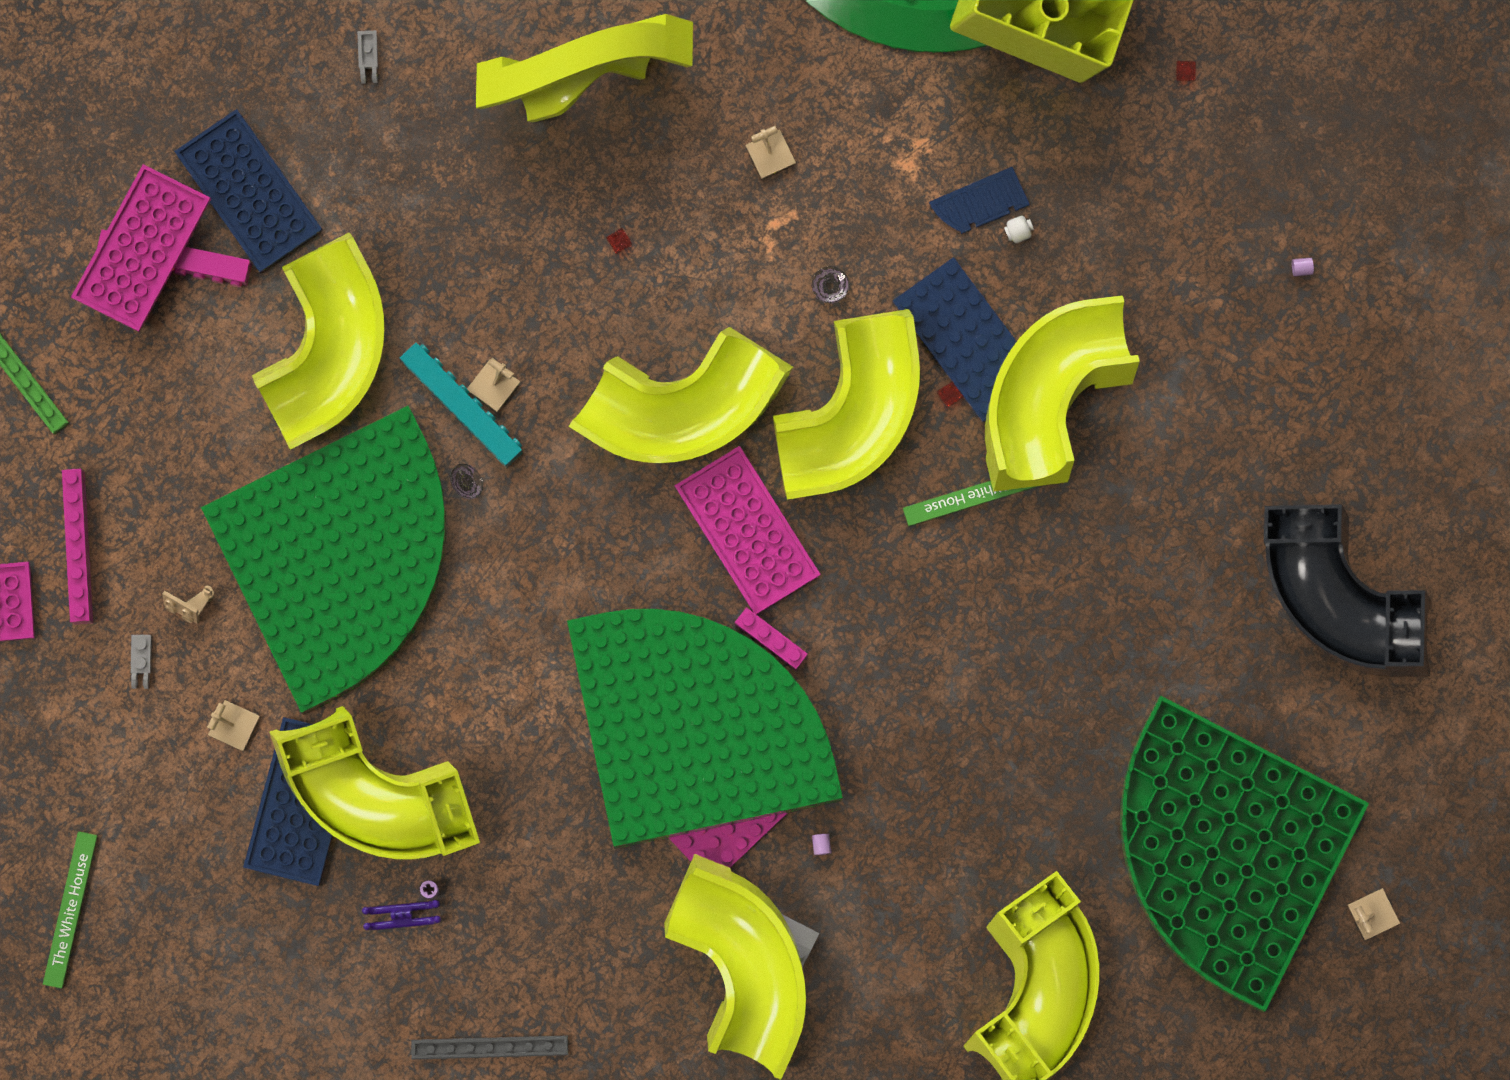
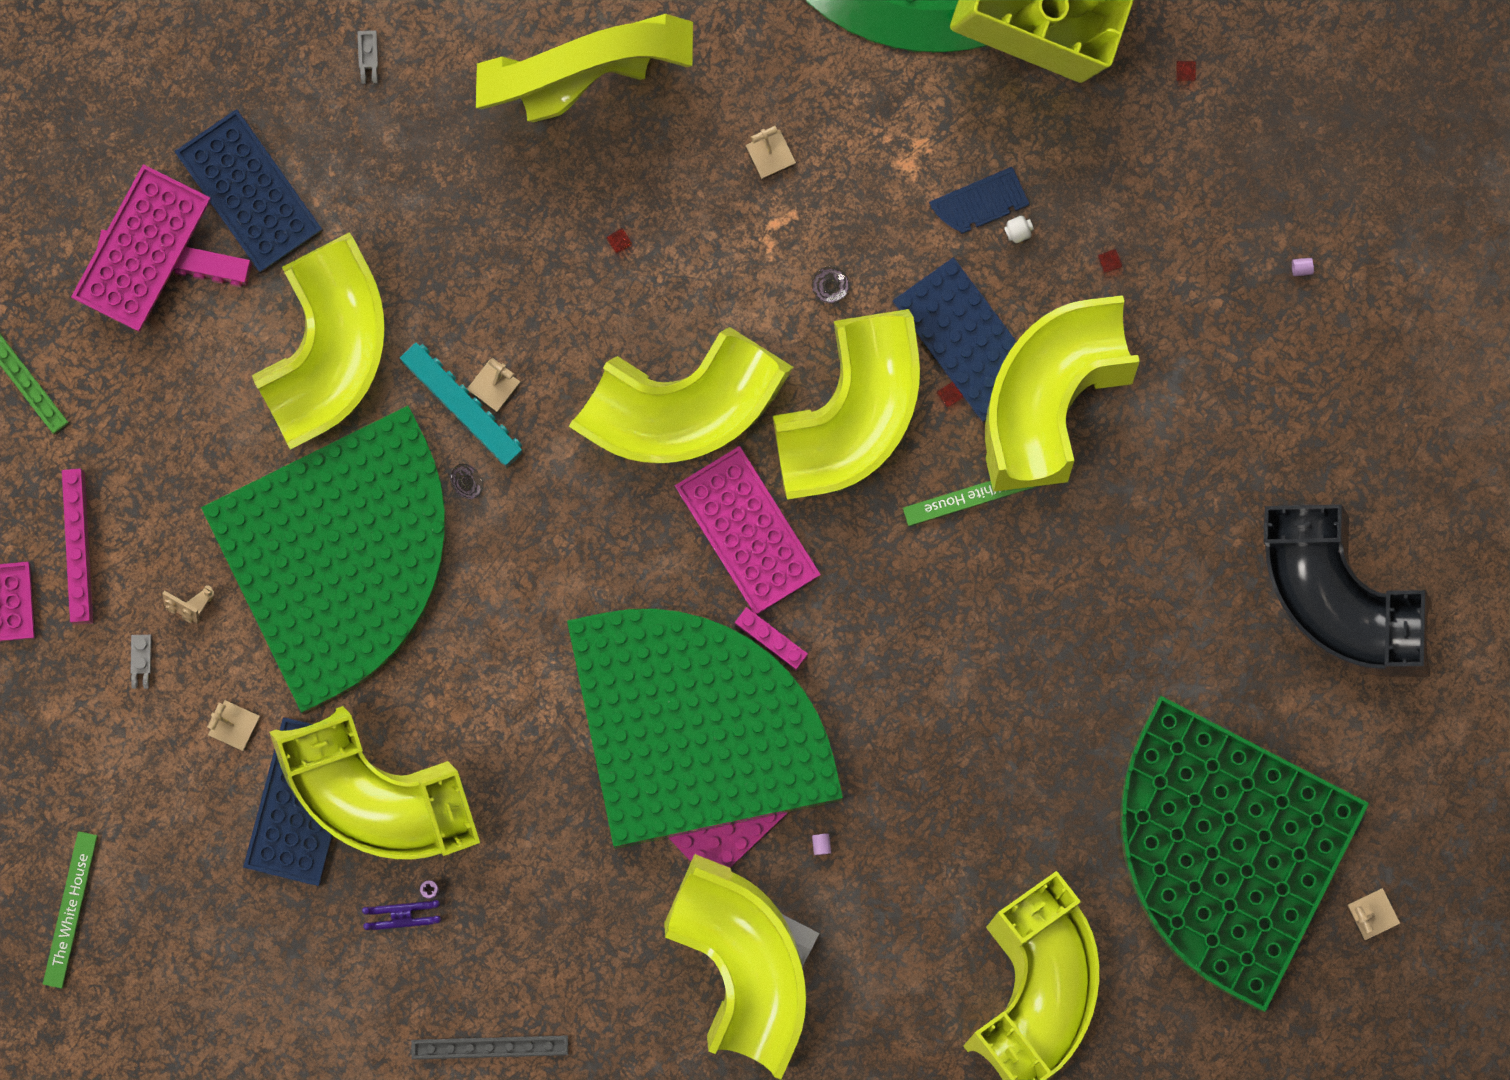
none -> clear red tile [1097,249,1122,274]

